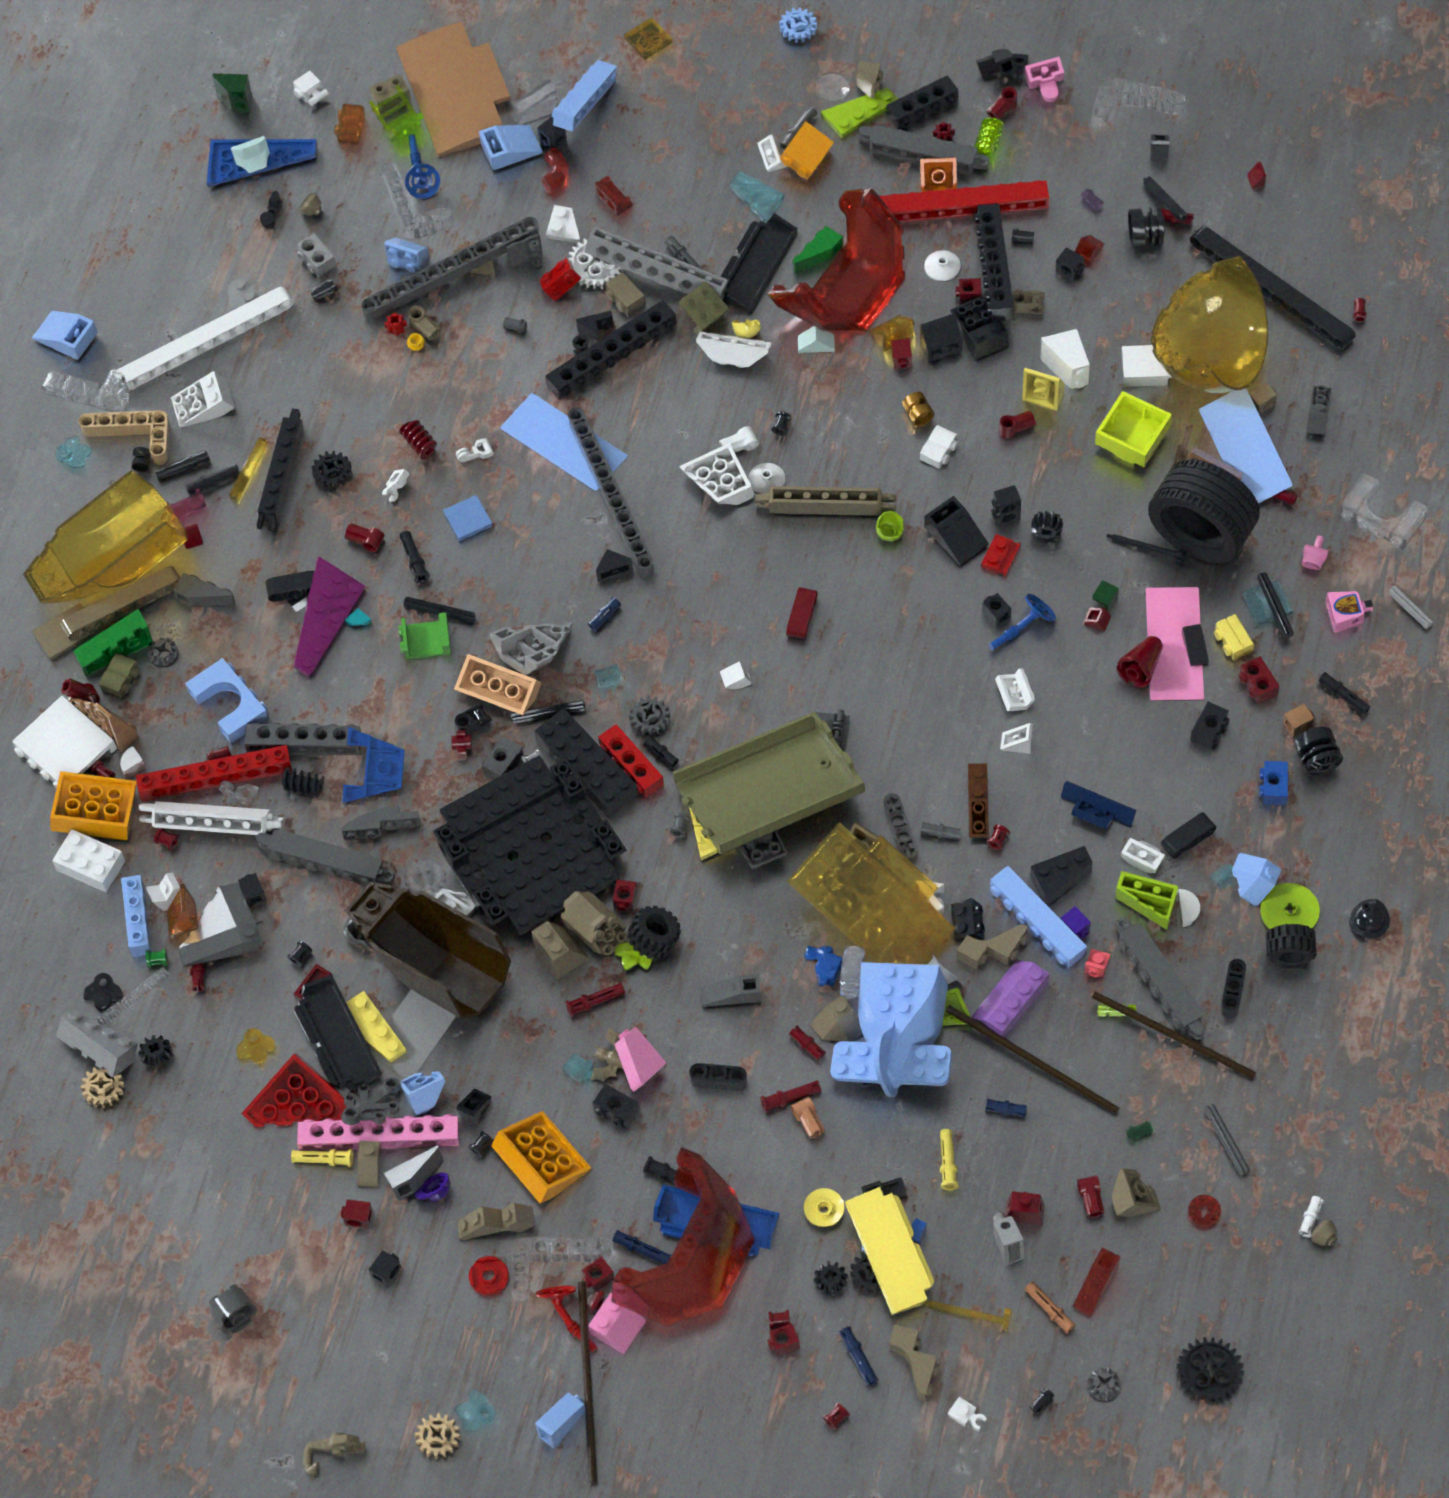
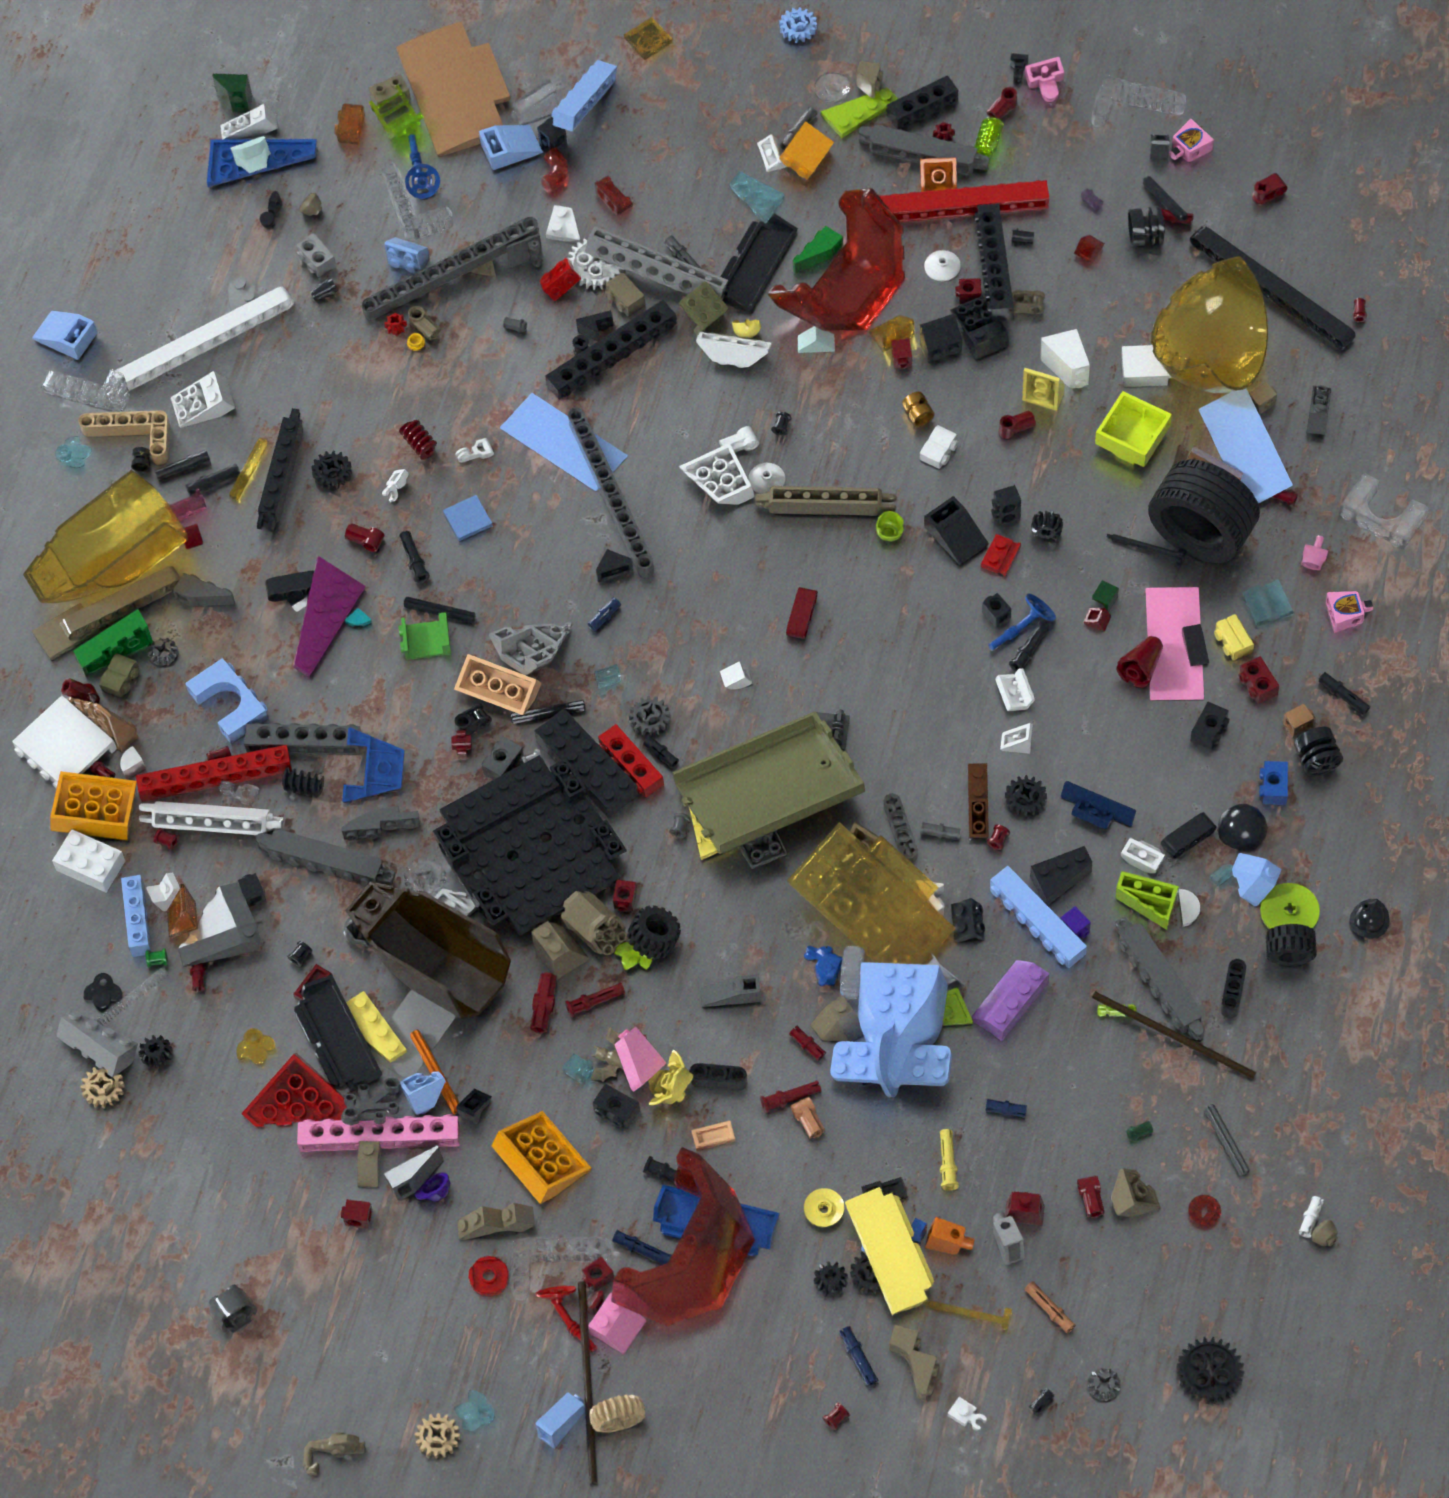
light yellow pin [291,1149,354,1167] -> none
white brick [293,71,329,106] -> none
black brick [368,1250,401,1286] -> none
black bush [468,1131,494,1158] -> none
dark red brick [767,1323,800,1357] -> none
dark red bush [768,1310,790,1330] -> none
dark brown piece [946,1005,1120,1114] -> none
dark tan arch [957,924,1029,969] -> none
black brick [976,49,1018,79] -> none
black brick [1056,247,1085,280] -> none
clear red slope [1073,1247,1120,1316] -> none
coral bracket [1084,949,1110,978] -> none
dark red slope [1247,162,1266,189] -> none
black axle [1257,572,1294,638] -> none
light grey axle [1389,586,1434,629] -> none
none -> white slope [221,104,278,139]
none -> orange axle [410,1030,459,1115]
none -> dark red piece [530,972,557,1033]
none -> tan gear [589,1395,645,1433]
none -> light yellow brick [648,1050,693,1105]
none -> light nougat tile [691,1121,735,1151]
none -> orange torso [925,1217,975,1255]
none -> black gear [1005,775,1047,817]
none -> black pin [1009,621,1049,672]
none -> bright pink torso [1169,119,1214,162]
none -> black cylinder [1217,804,1268,851]
none -> dark red piece [1252,173,1288,204]

